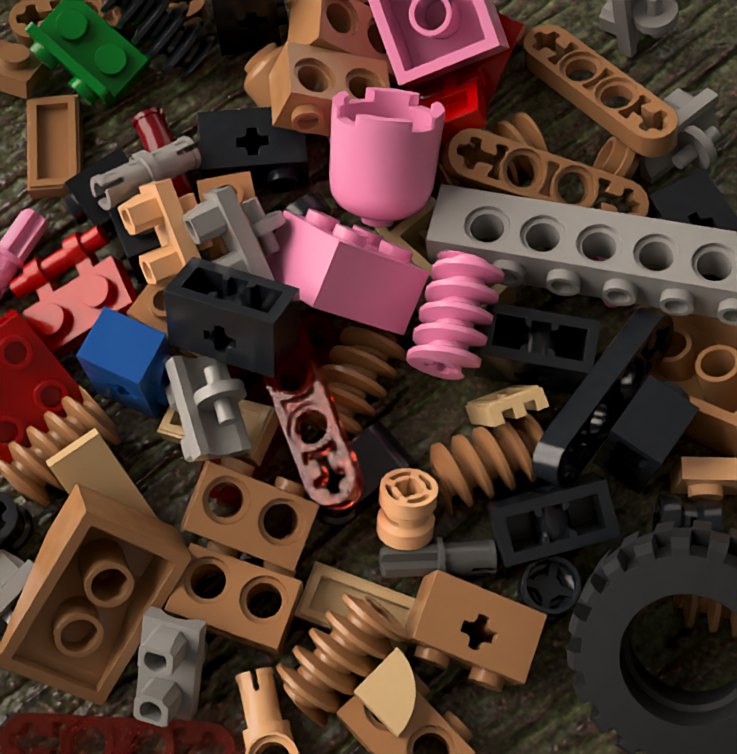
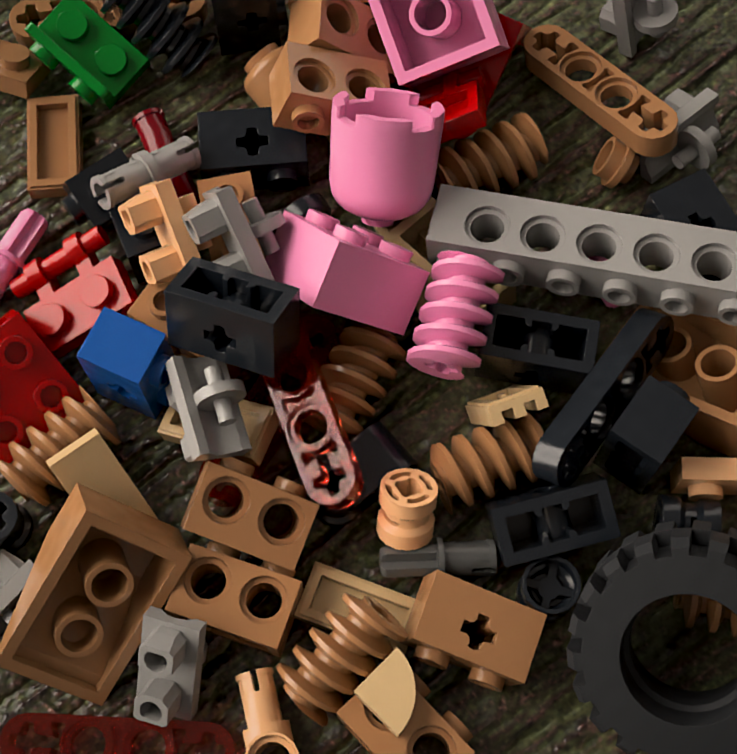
medium nougat beam [442,128,649,217] -> none

